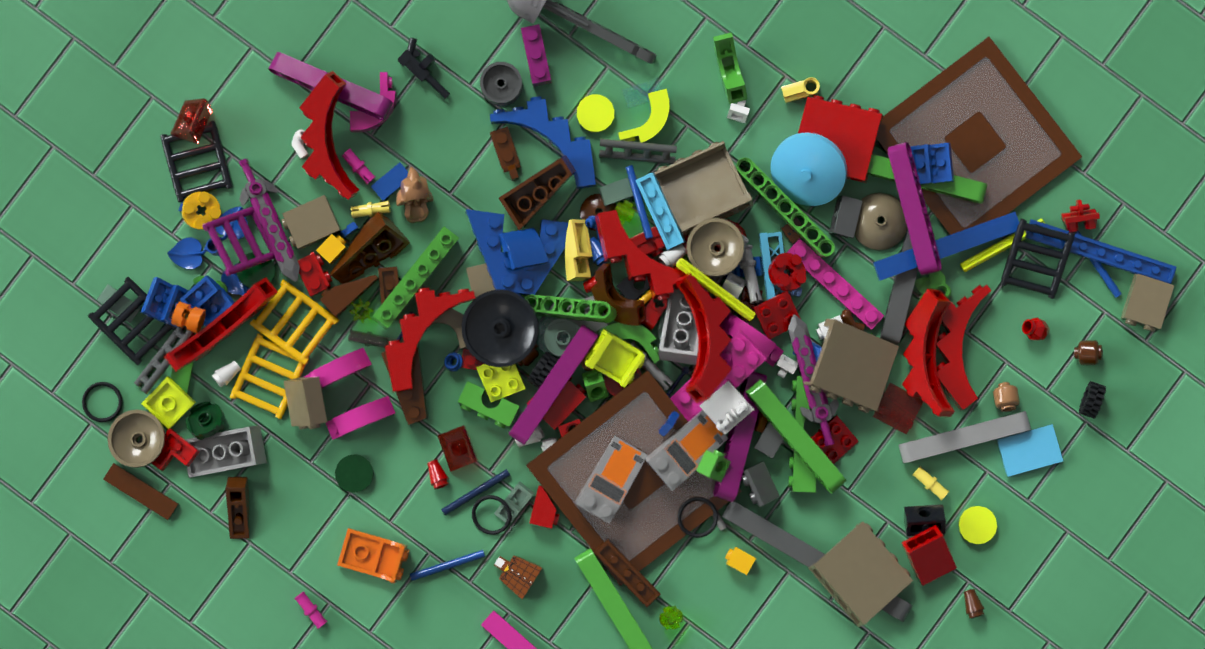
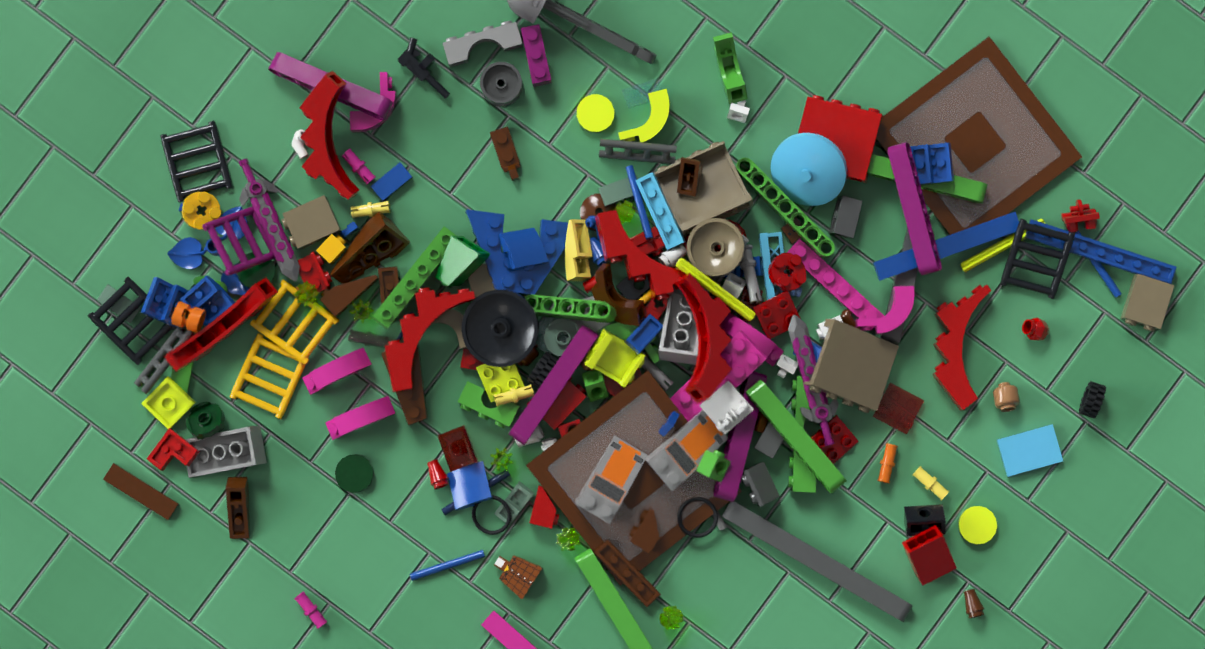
black tyre [82,382,123,422] -> none
dark tan dish [108,410,165,468] -> none
clear red slope [171,98,212,144] -> none
white cone [212,361,241,387] -> none
dark tan brick [284,377,327,429] -> none
orange bracket [337,528,410,584] -> none
medium nougat head [396,167,434,223] -> none
blue plate [444,352,463,372] -> none
blue arch [490,97,596,189] -> none
reddish brown wedge [499,155,576,230] -> none
dark blue hinge [666,367,689,398] -> none
yellow brick [725,547,756,575] -> none
light yellow piece [781,77,820,103] -> none
dark tan panel [809,521,913,627] -> none
dark tan dish [854,193,907,250] -> none
light grey beam [898,411,1031,463] -> none
red arch [902,289,955,417] -> none
bright green plate [915,271,951,301] -> none
reddish brown head [1074,340,1103,365] -> none
none -> clear neon green gear [293,281,319,307]
none -> slope [435,236,490,288]
none -> light grey arch [443,20,523,67]
none -> blue slope [447,461,492,510]
none -> clear neon green gear [490,447,514,471]
none -> light yellow pin [494,384,534,407]
none -> clear neon green gear [556,528,580,551]
none -> blue tile [625,314,663,355]
none -> reddish brown slope [628,506,660,554]
none -> reddish brown slope [677,157,702,196]
none -> dark pink arch [855,286,914,334]
none -> orange pin [877,443,898,484]

